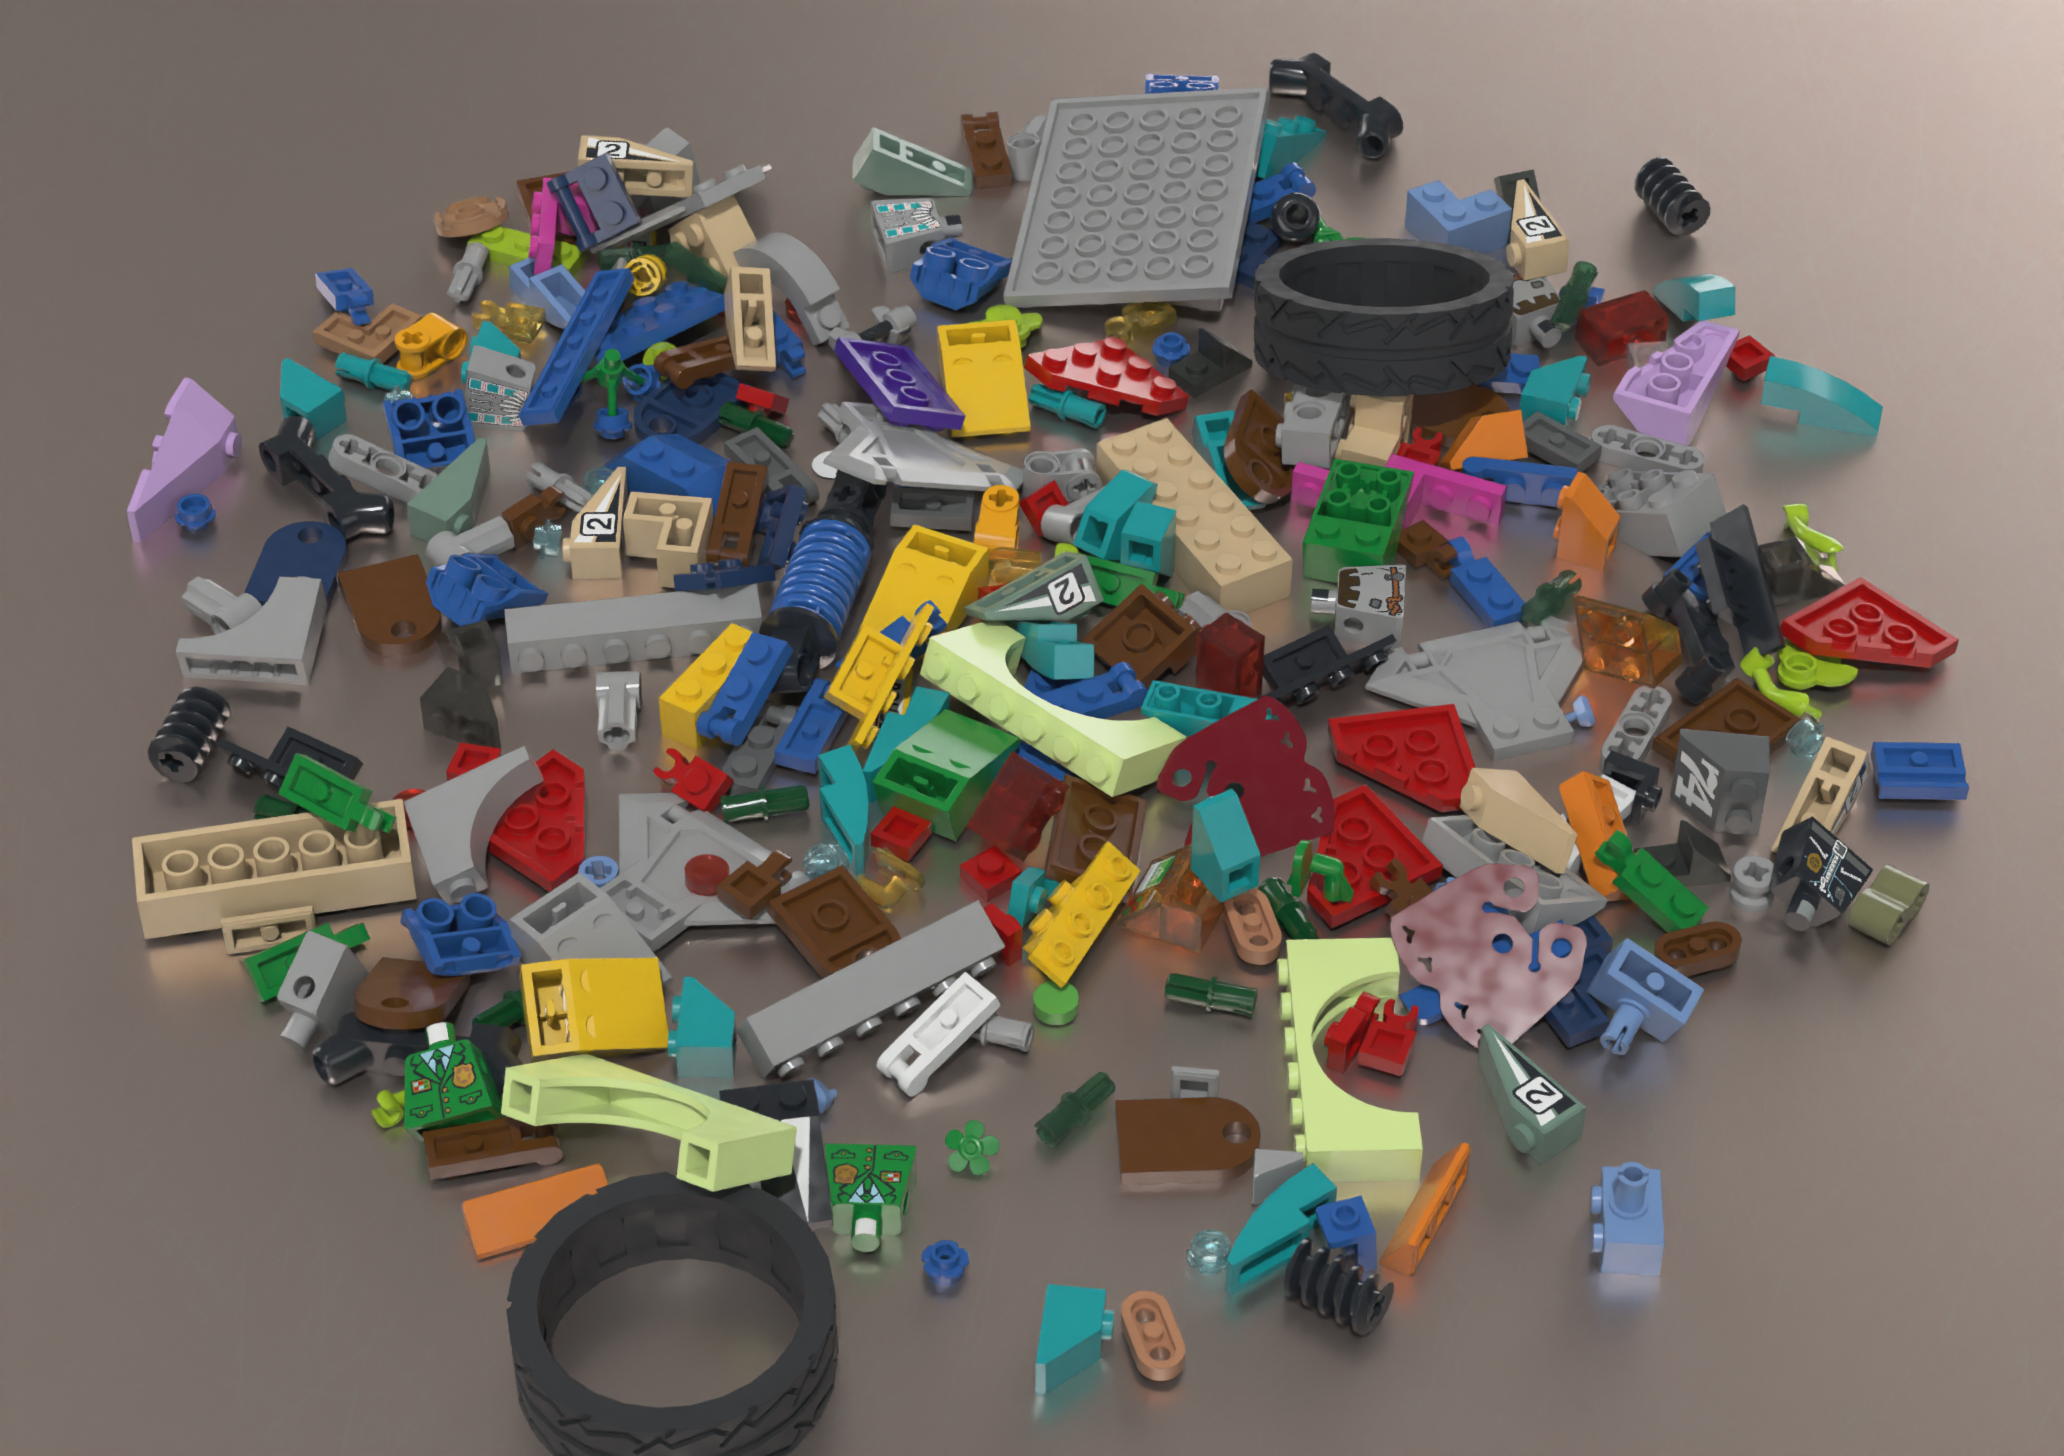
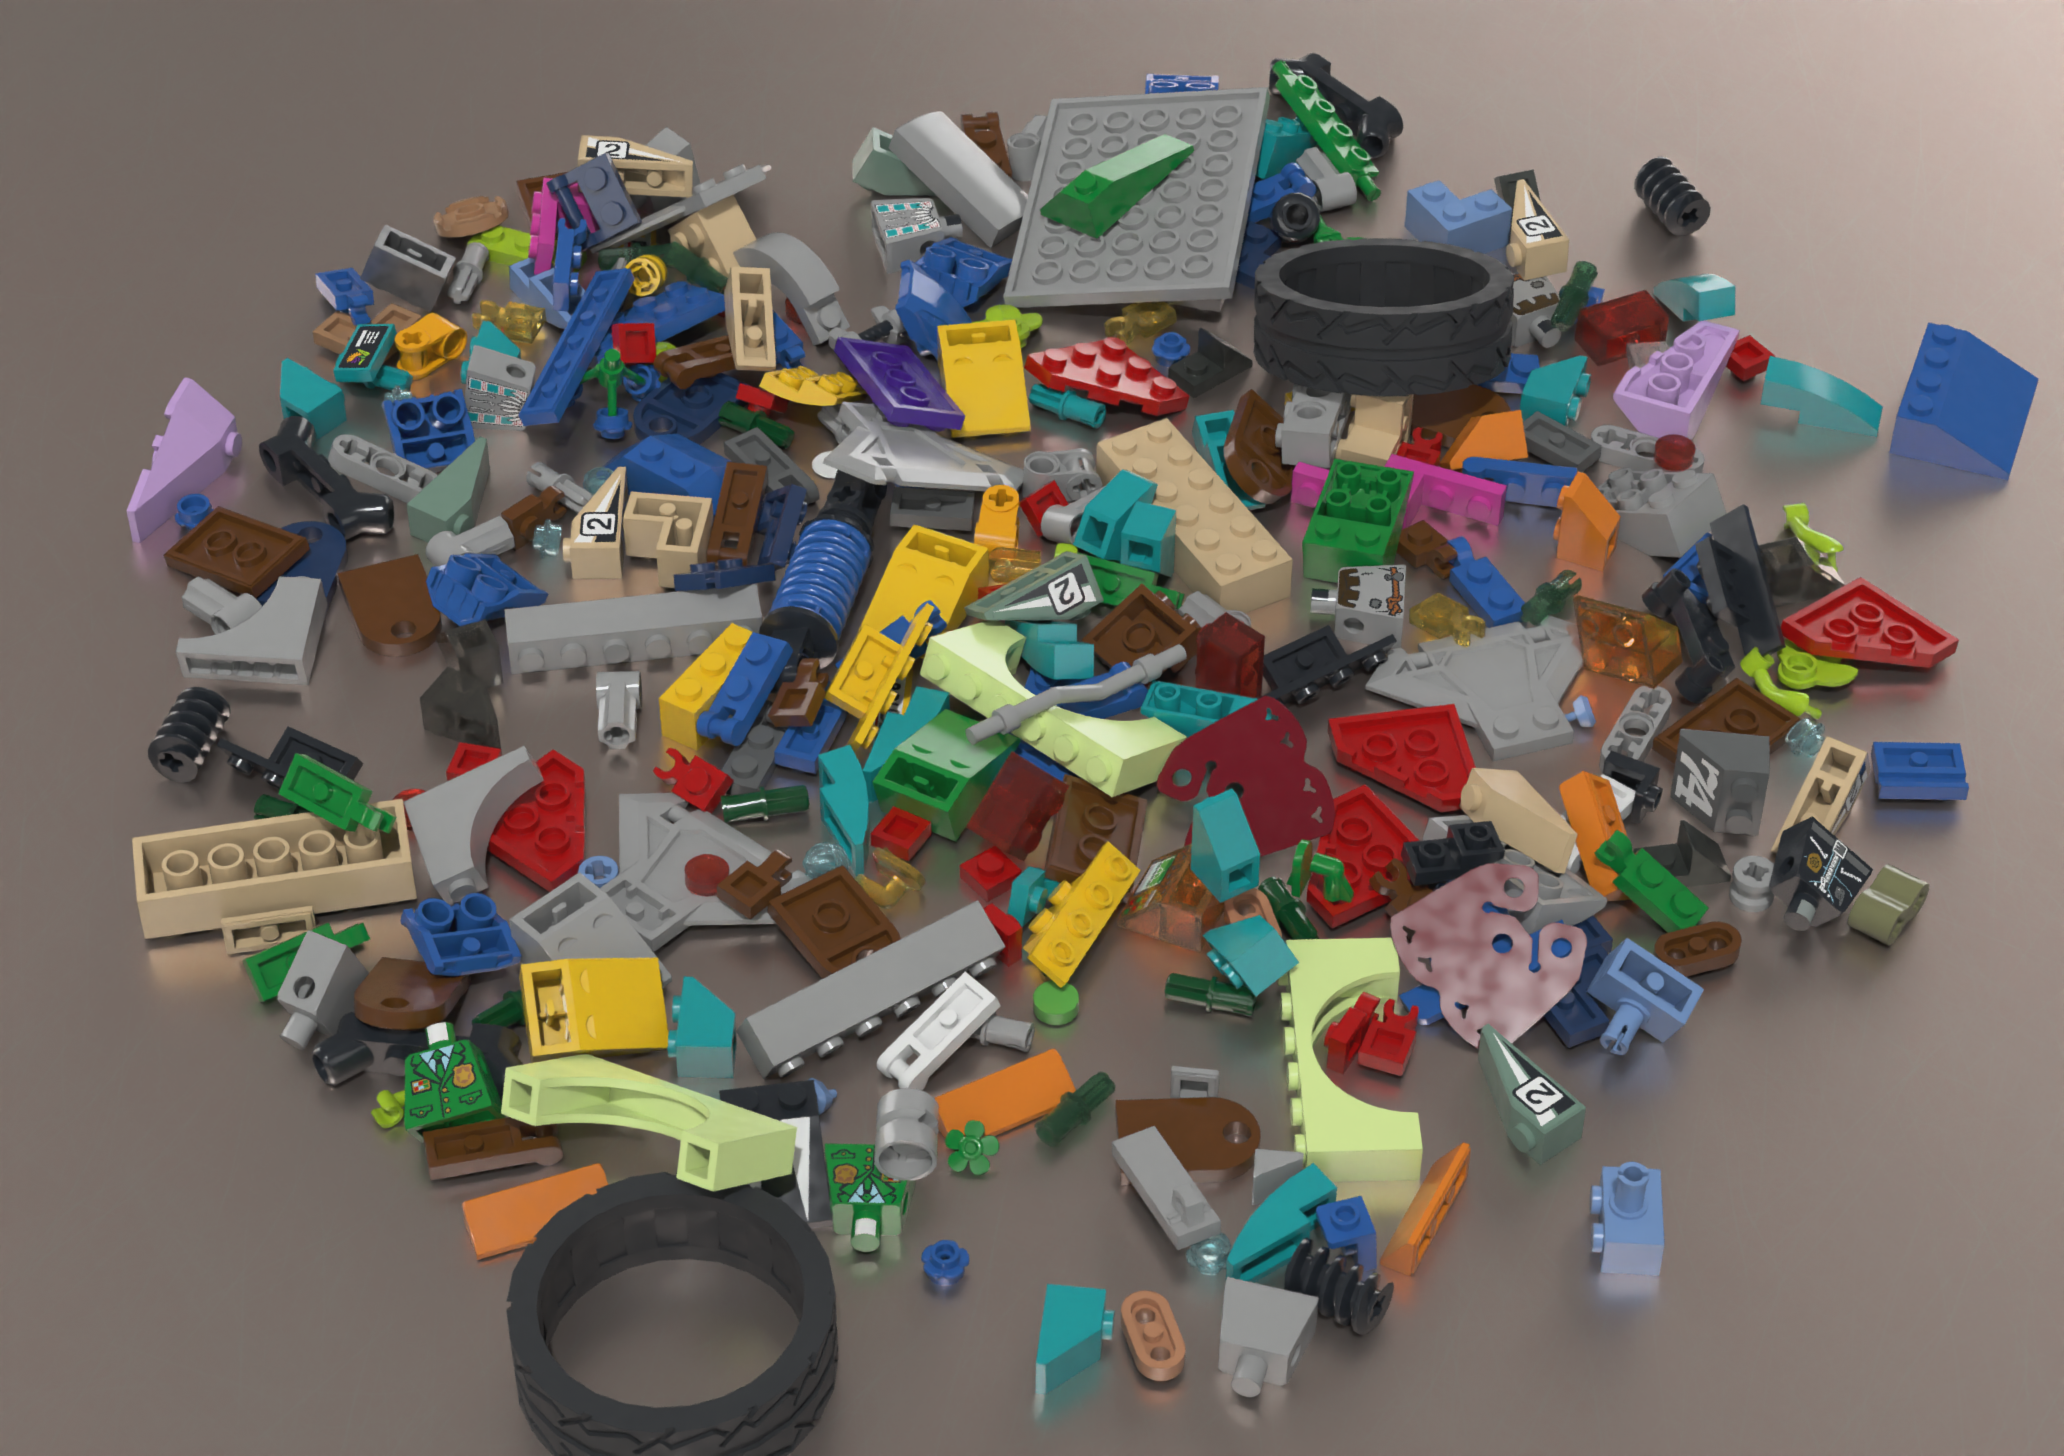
none -> reddish brown tile [163,506,310,598]
none -> tile [333,324,397,382]
none -> flat silver slope [360,224,456,312]
none -> blue plate [553,218,587,311]
none -> red plate [612,323,656,364]
none -> yellow slope [759,366,867,406]
none -> reddish brown plate [768,658,829,727]
none -> light grey wheel [874,1088,939,1181]
none -> light grey slope [889,111,1028,248]
none -> blue slope [895,260,972,361]
none -> orange slope [935,1048,1079,1152]
none -> light grey bar [965,644,1187,745]
none -> green wedge [1040,134,1194,239]
none -> light grey hinge [1112,1126,1221,1250]
none -> teal slope [1202,915,1299,996]
none -> light grey torso [1218,1277,1319,1397]
none -> green plate [1272,60,1381,201]
none -> light grey piece [1296,147,1357,213]
none -> black slope [1401,821,1505,886]
none -> clear yellow plate [1409,592,1485,647]
none -> clear red tile [1654,434,1696,471]
none -> blue slope [1889,322,2039,480]

